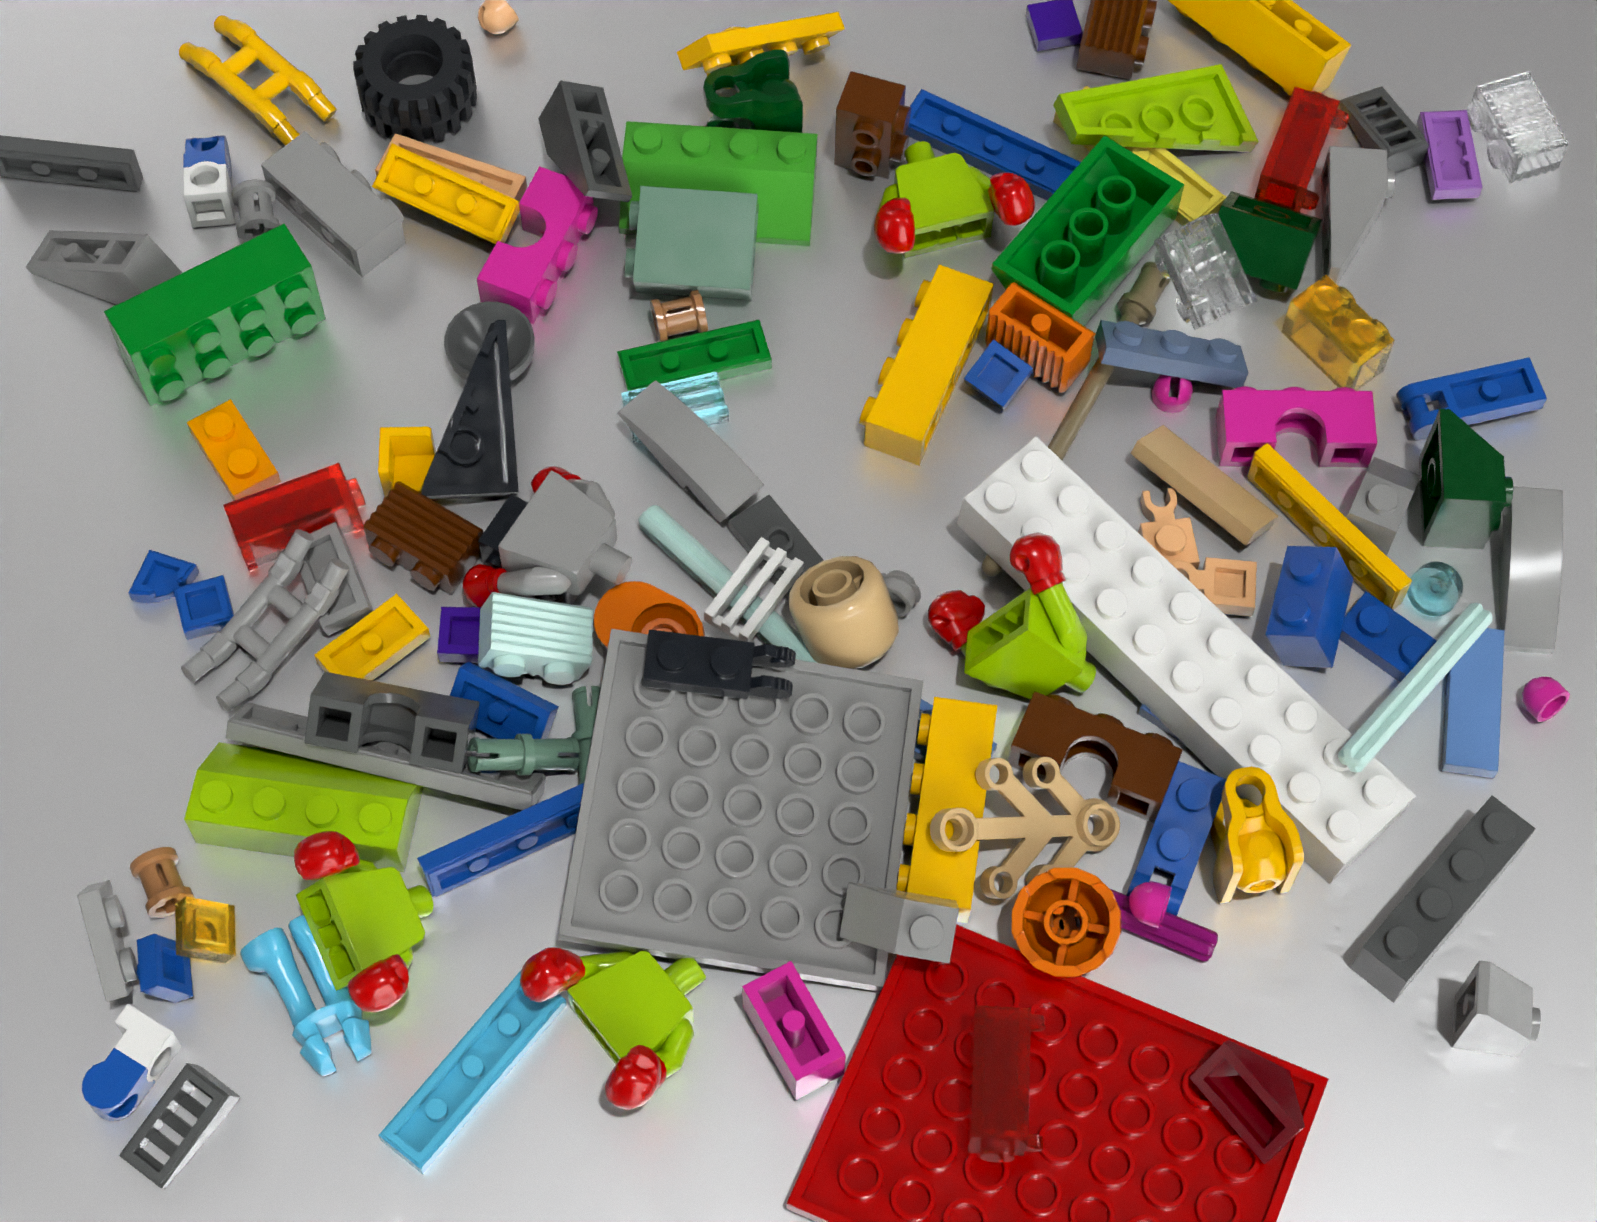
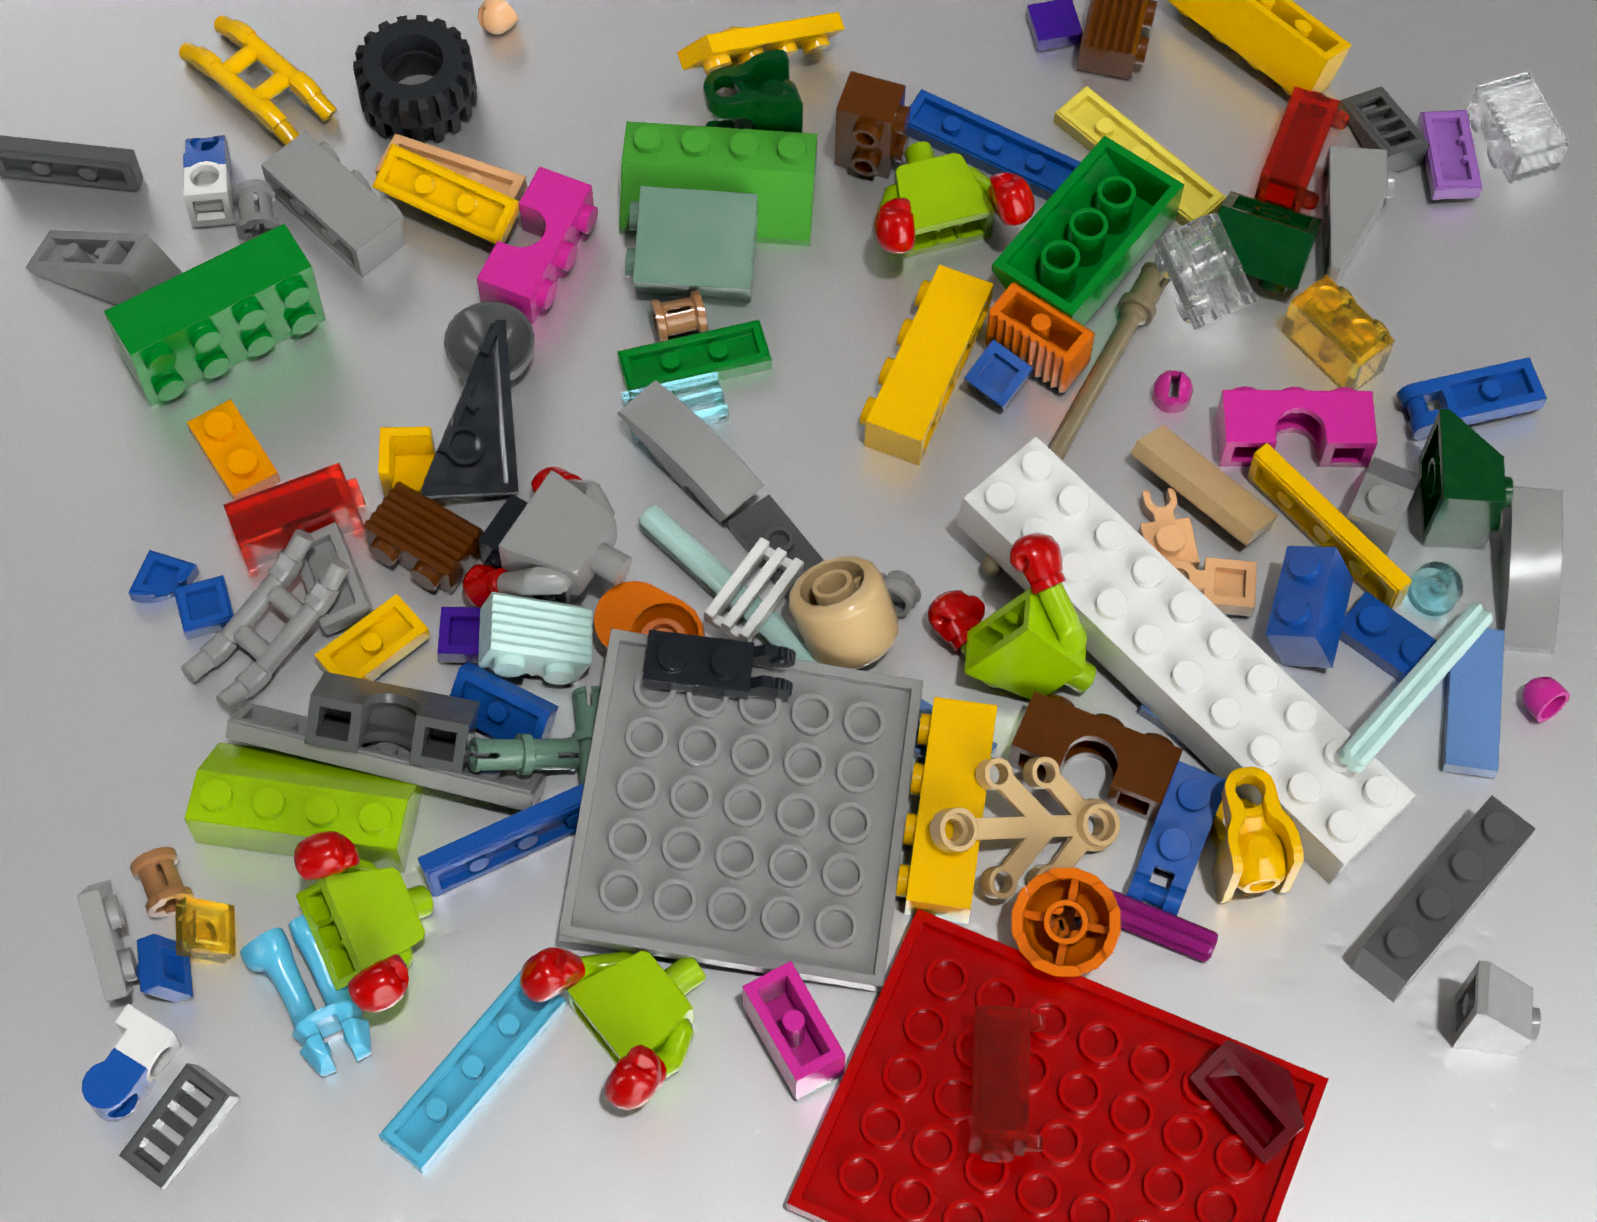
dark grey slope [538,80,632,202] -> none
light grey slope [839,882,959,964] -> none
lime wing [1053,64,1259,152] -> none
sand blue plate [1095,320,1249,388] -> none
dark pink hinge [1129,881,1172,928] -> none

